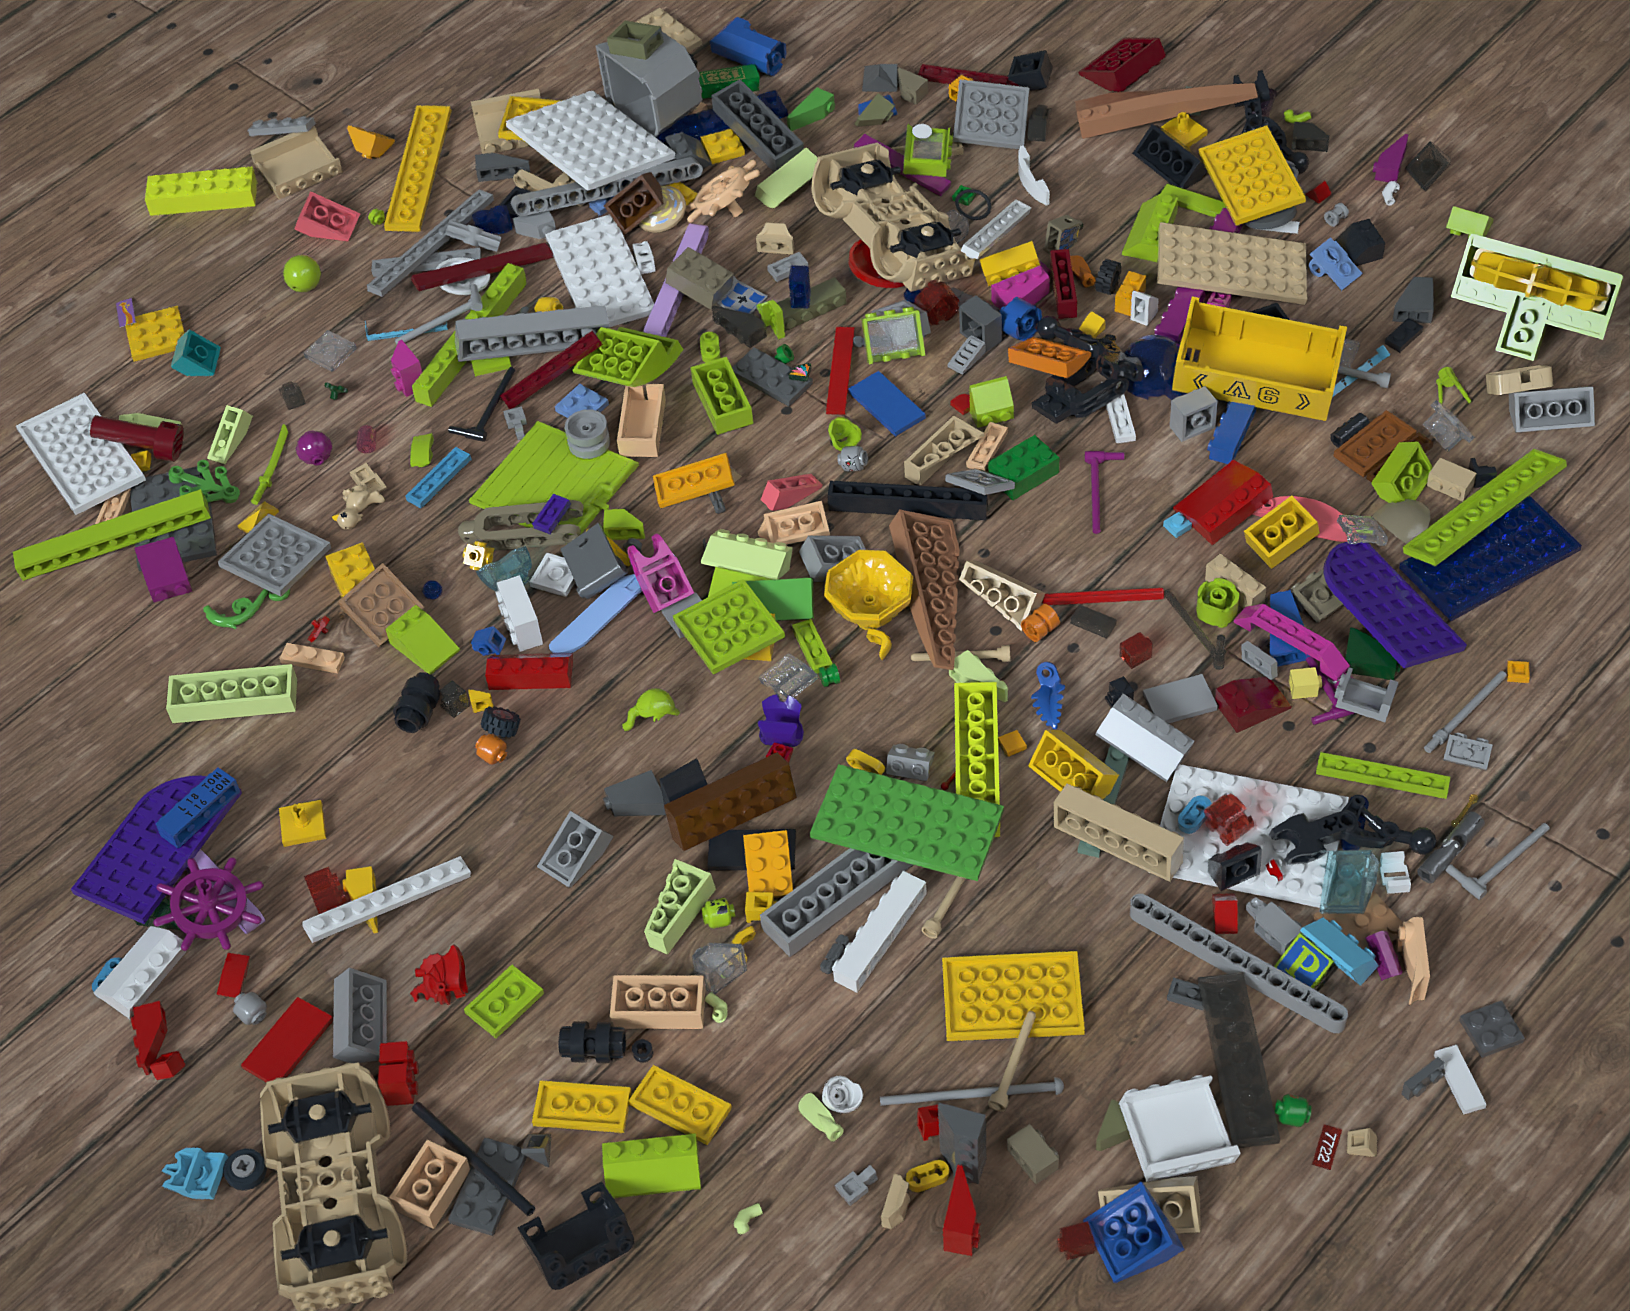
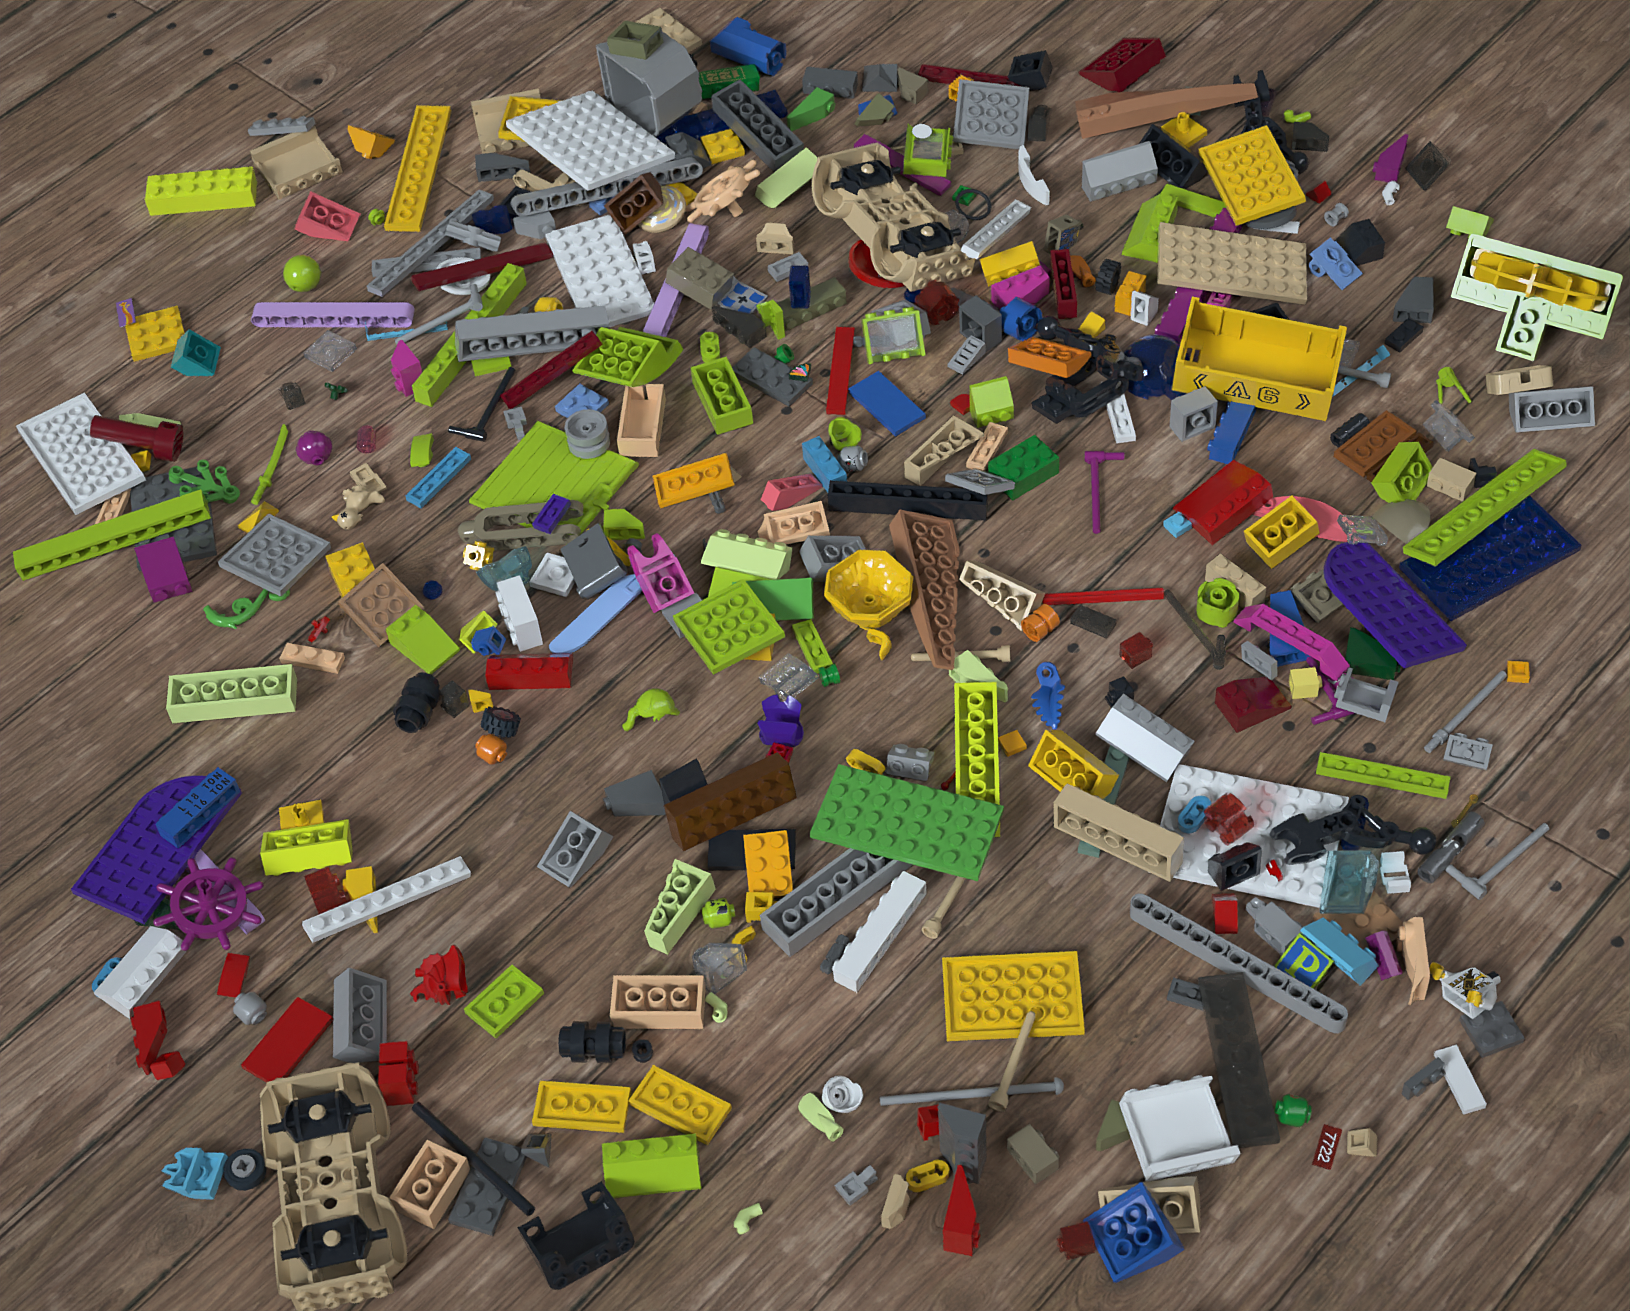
yellowish green slope [207,405,253,464] -> none
light grey tile [1143,674,1218,724] -> none
none -> lavender beam [251,302,415,327]
none -> neon yellow slope [260,819,353,876]
none -> neon yellow slope [459,610,498,654]
none -> dark grey brick [802,67,858,99]
none -> dark azure brick [802,436,847,493]
none -> light grey slope [1082,141,1157,202]
none -> torso [1429,962,1501,1019]

